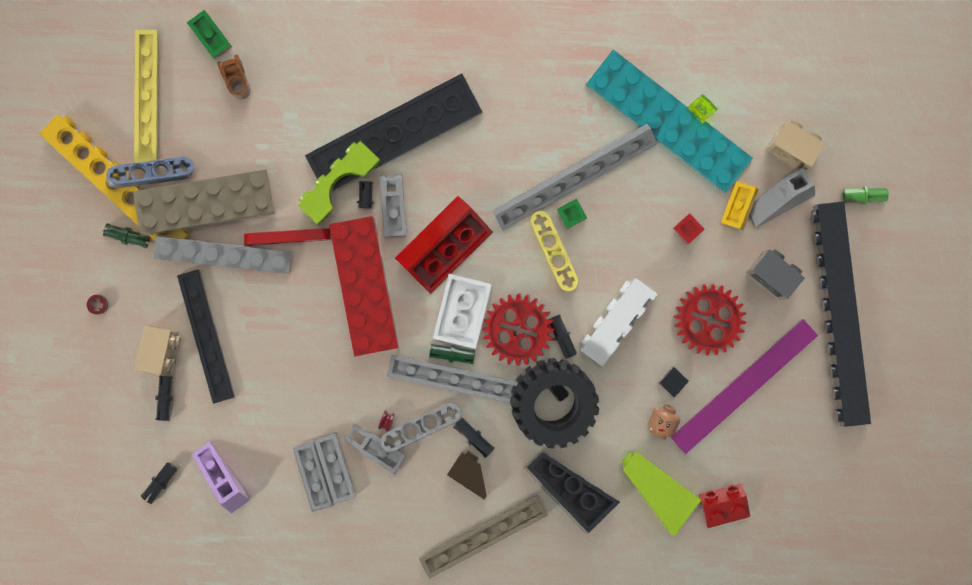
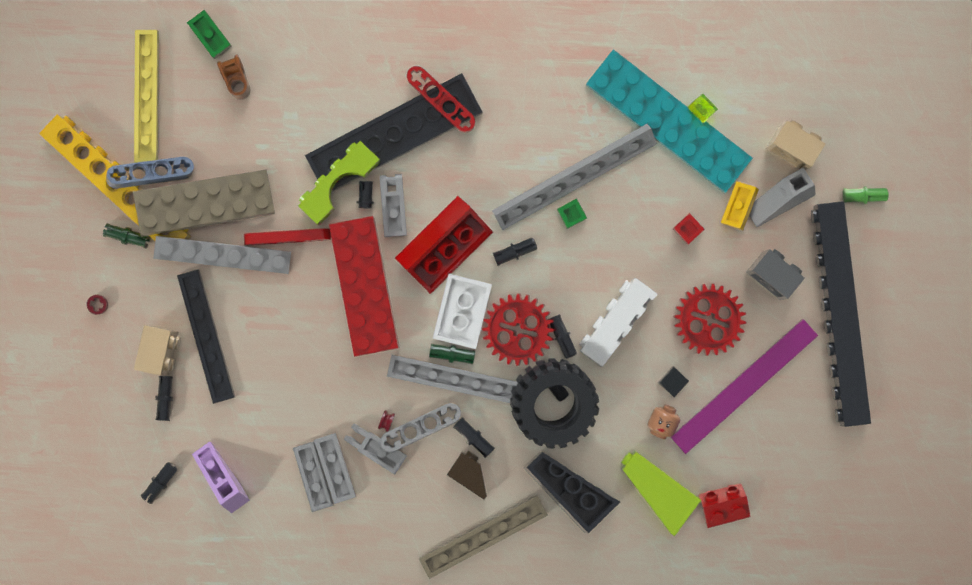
light yellow beam [530,211,578,292] -> none
none -> red beam [407,66,475,133]
none -> black axle [493,238,537,266]

